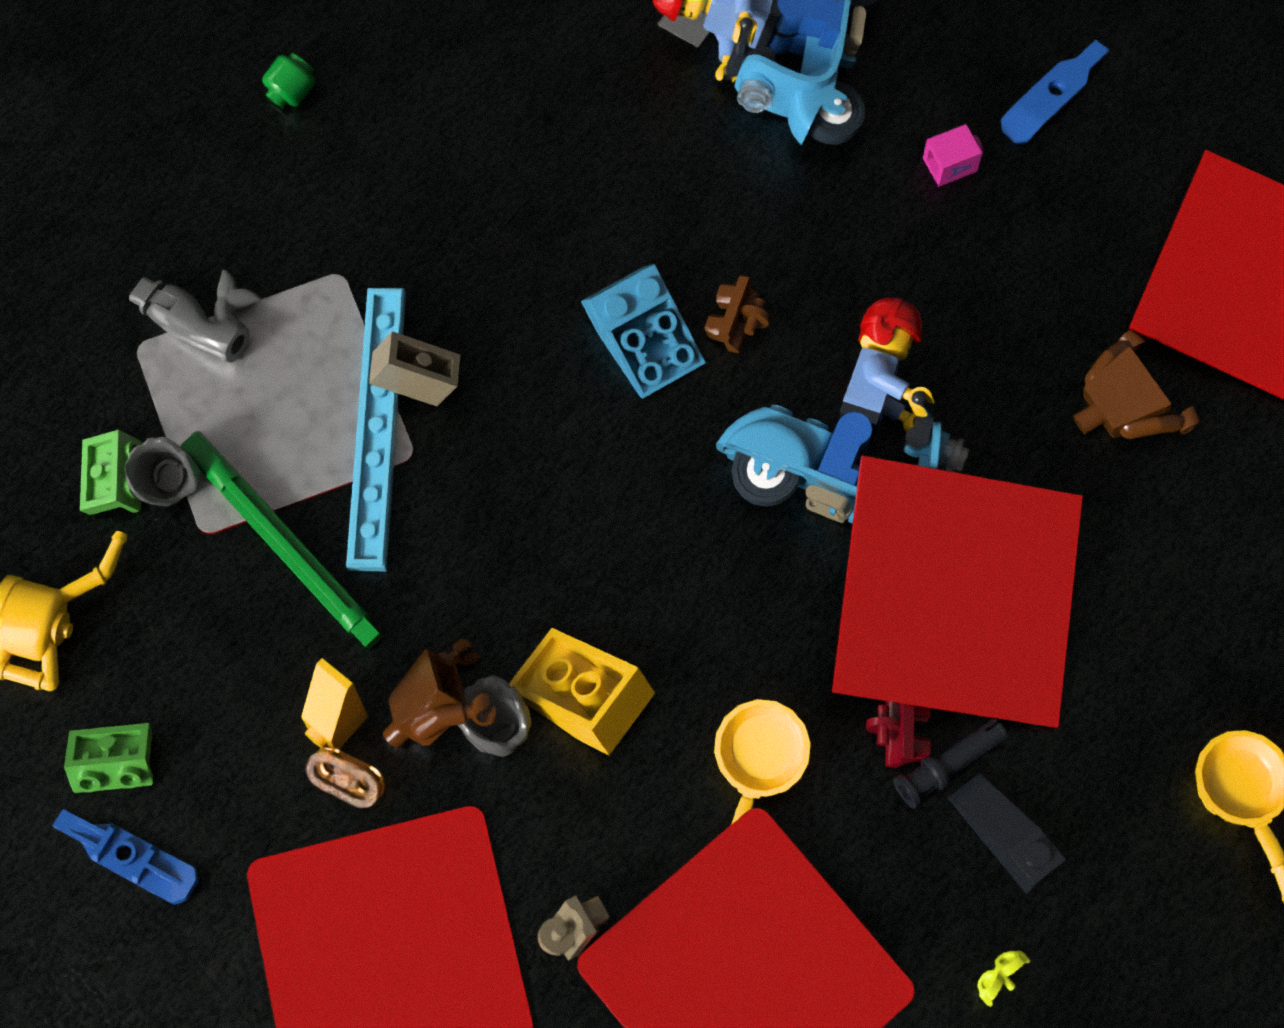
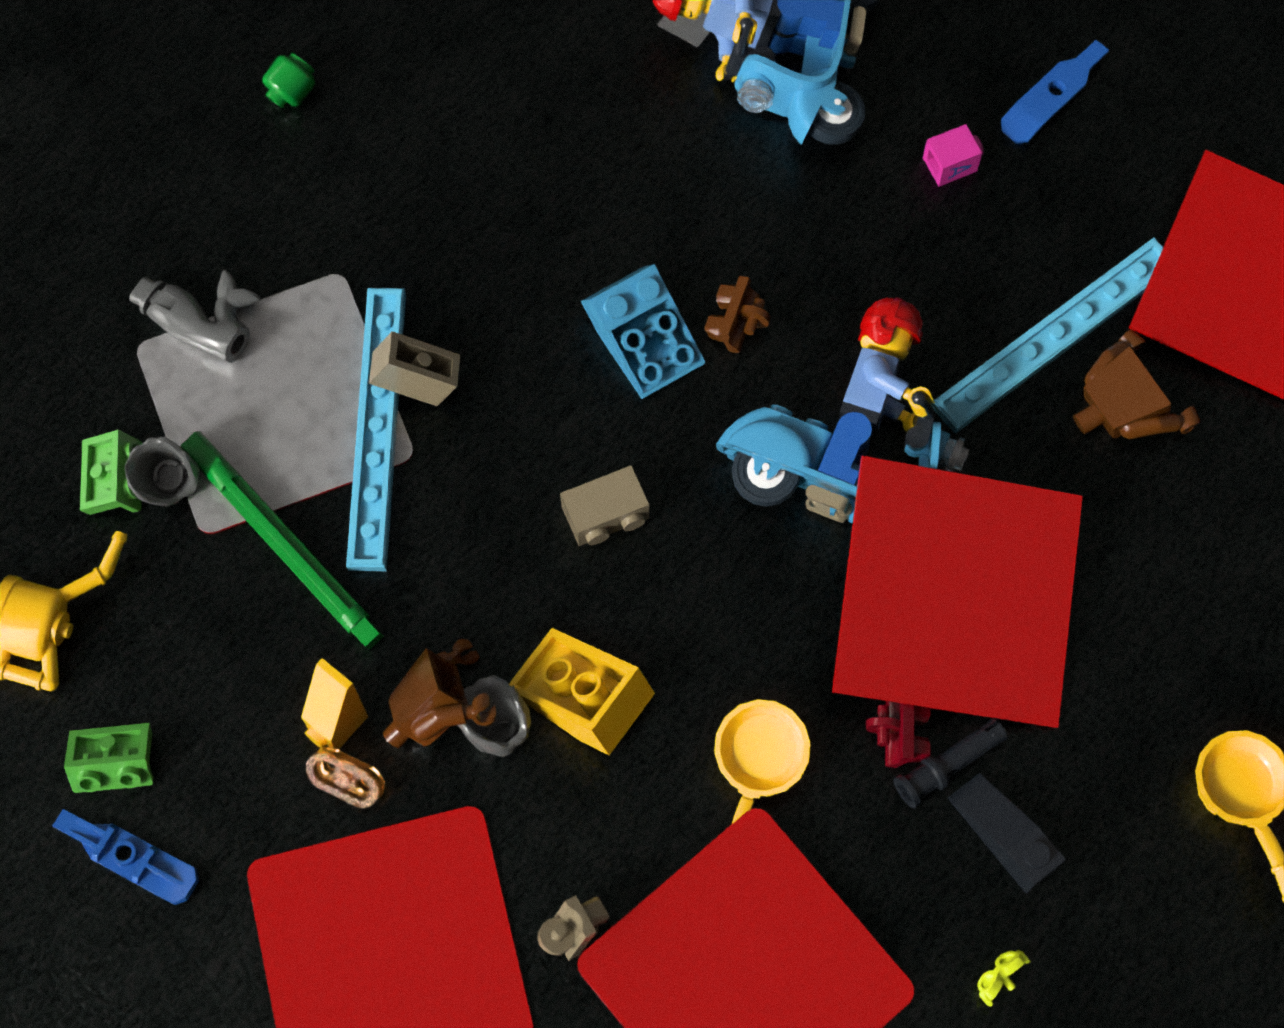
none -> dark tan brick [560,466,649,546]
none -> medium azure tile [932,238,1163,434]

